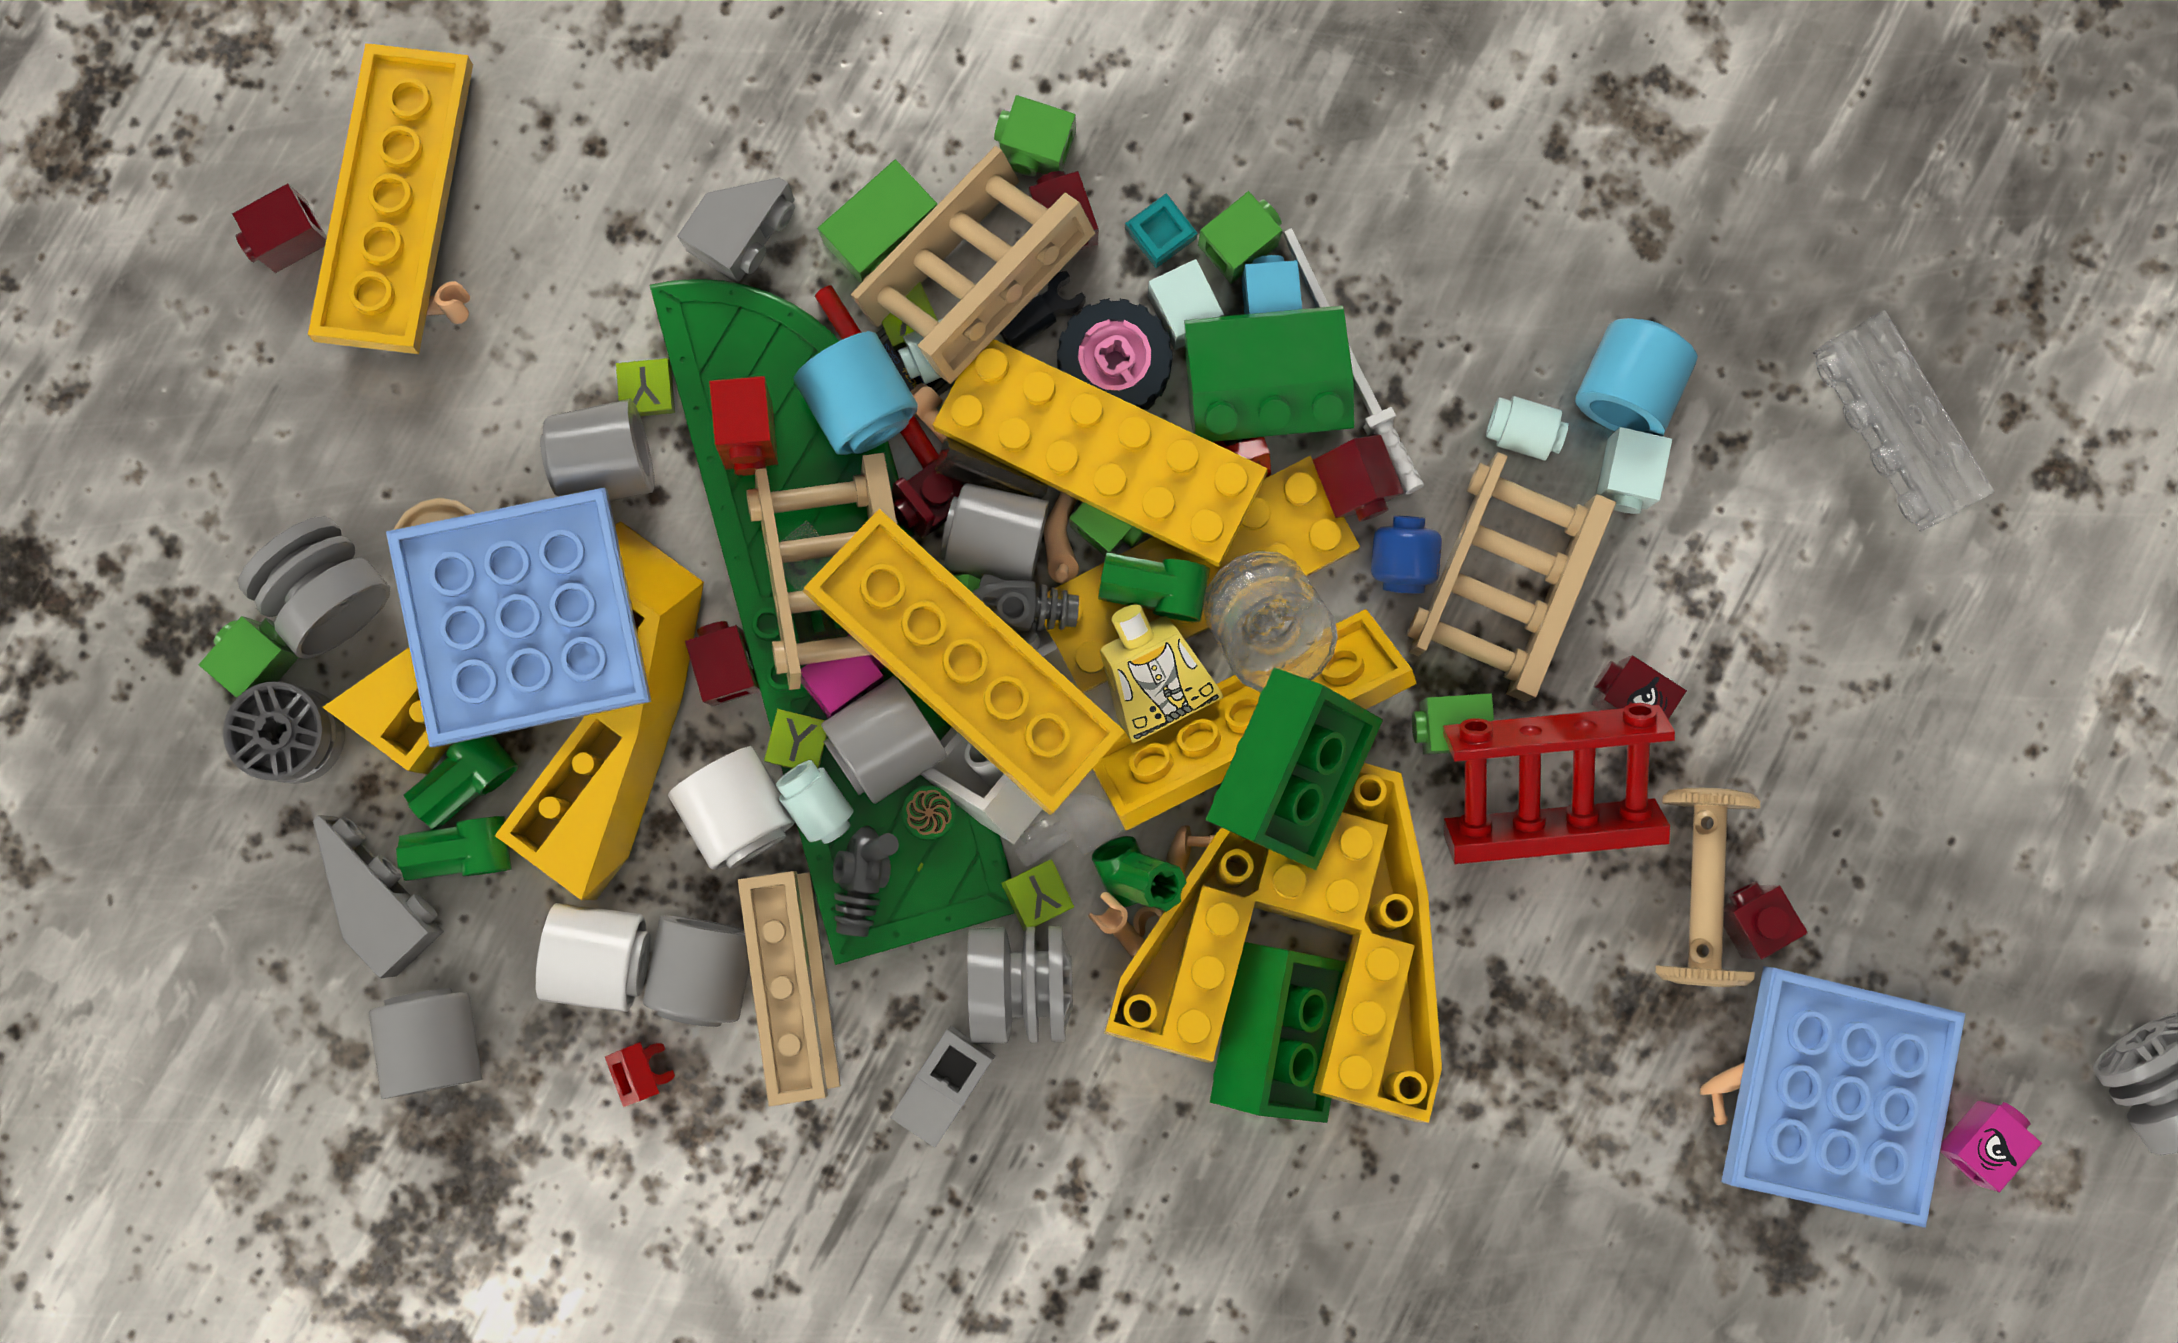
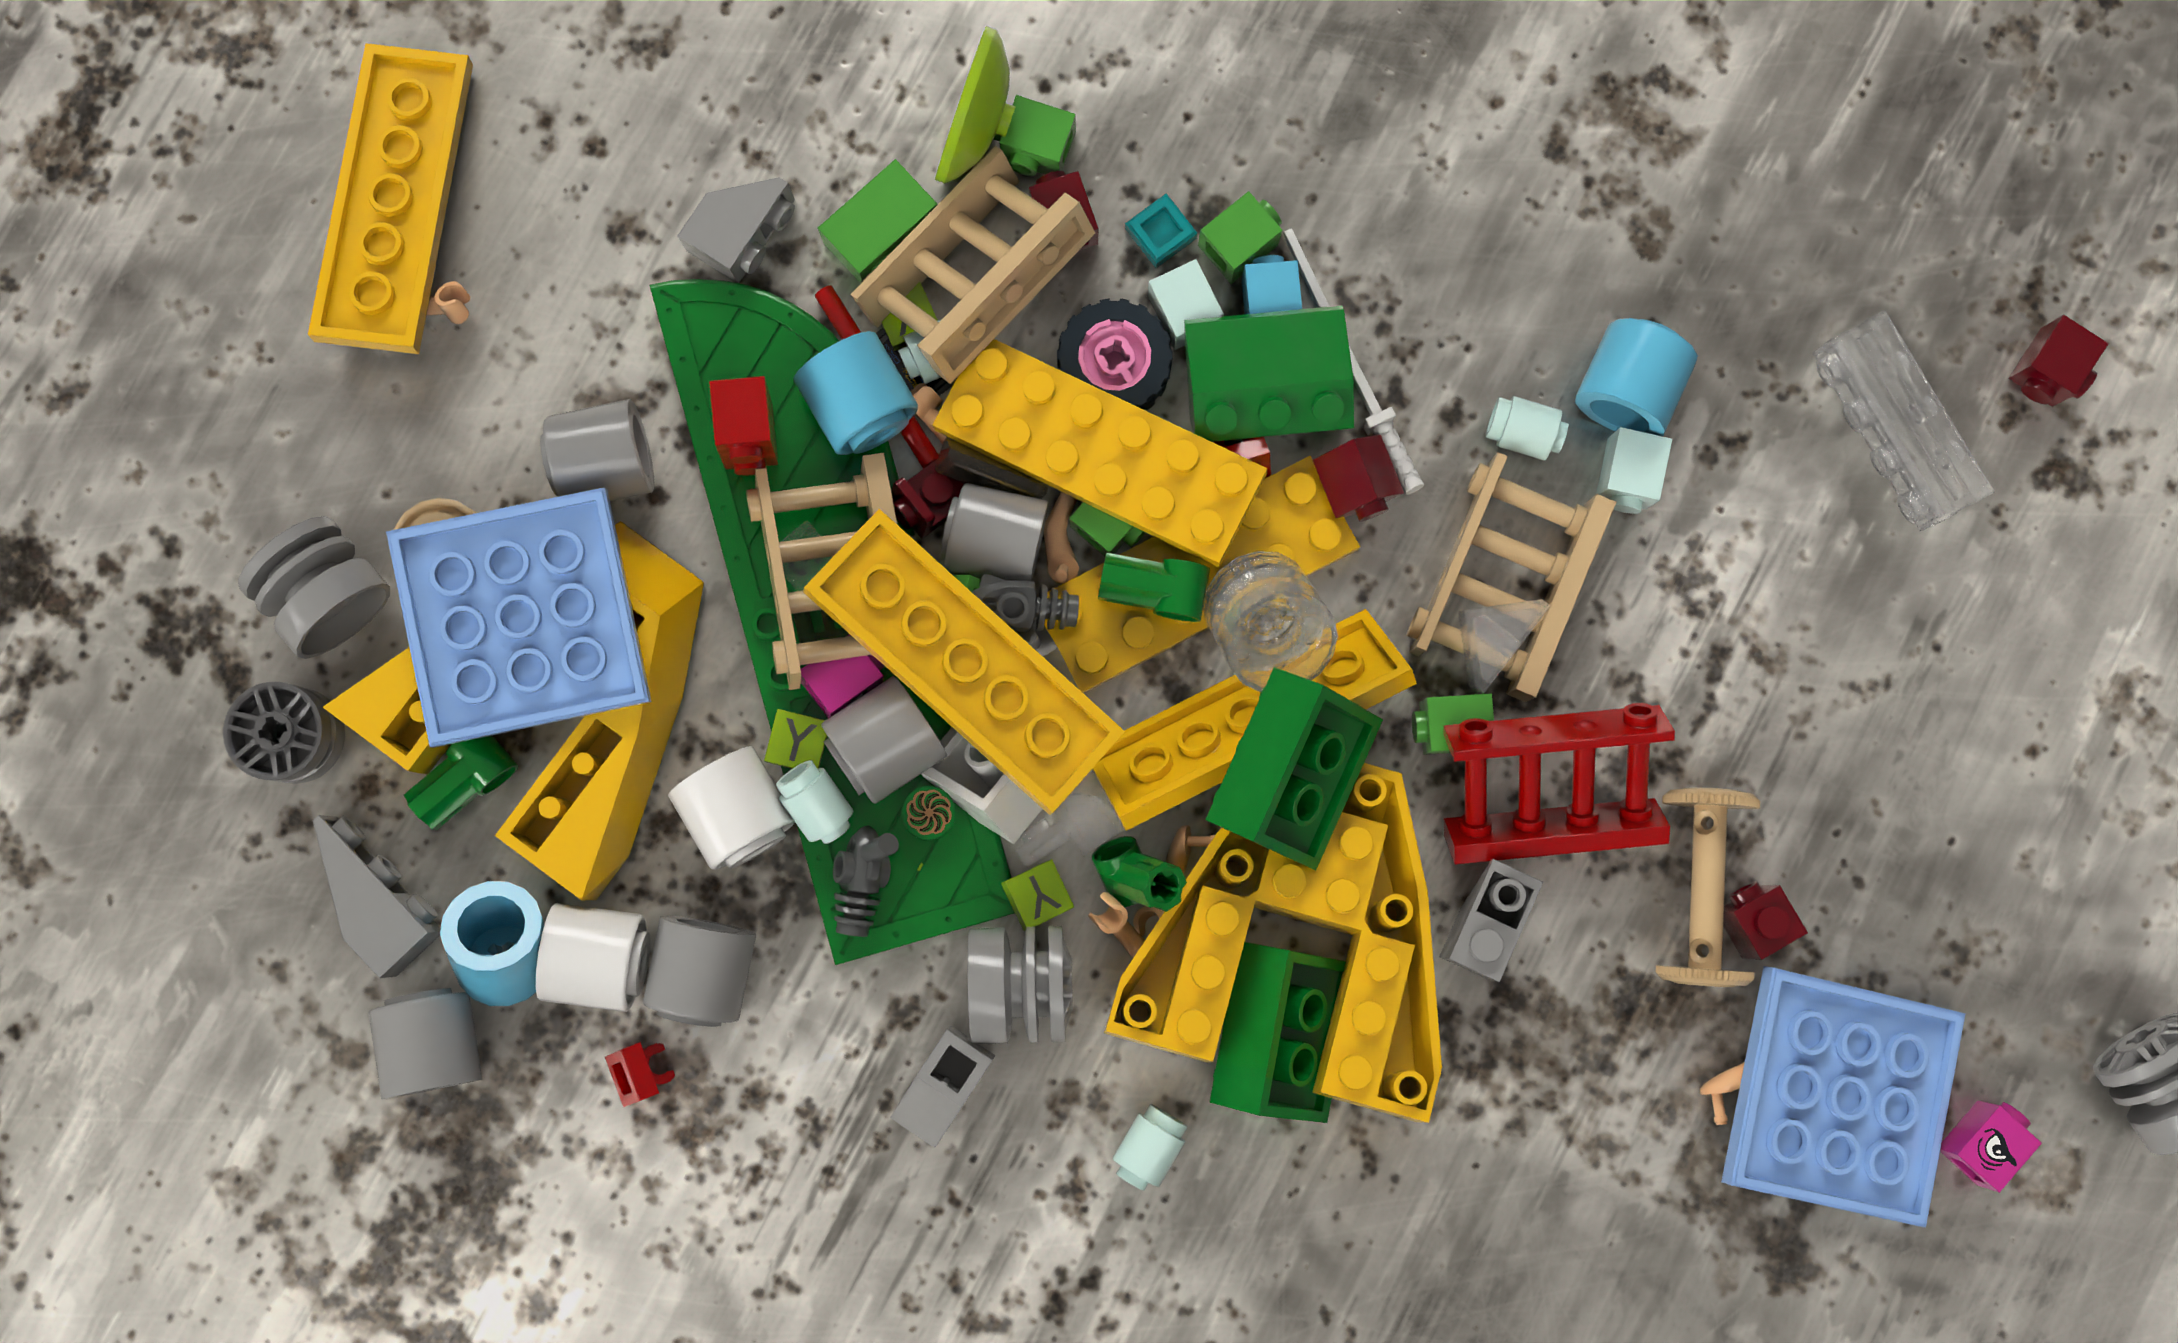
bright green brick [198,616,299,698] -> none
dark red brick [232,183,327,273] -> none
green piece [396,816,512,881] -> none
lime tile [616,358,675,417] -> none
dark red brick [685,621,760,707] -> none
tan fence [738,871,841,1107] -> none
black bar [999,271,1086,349] -> none
light yellow torso [1100,605,1224,744] -> none
blue head [1371,516,1442,593] -> none
dark red brick [1592,655,1687,720] -> none
none -> medium azure piece [440,881,544,1006]
none -> lime dish [935,26,1016,184]
none -> light aqua brick [1112,1104,1188,1191]
none -> light grey slope [1439,859,1543,982]
none -> clear slope [1458,599,1550,693]
none -> dark red brick [2008,315,2109,407]

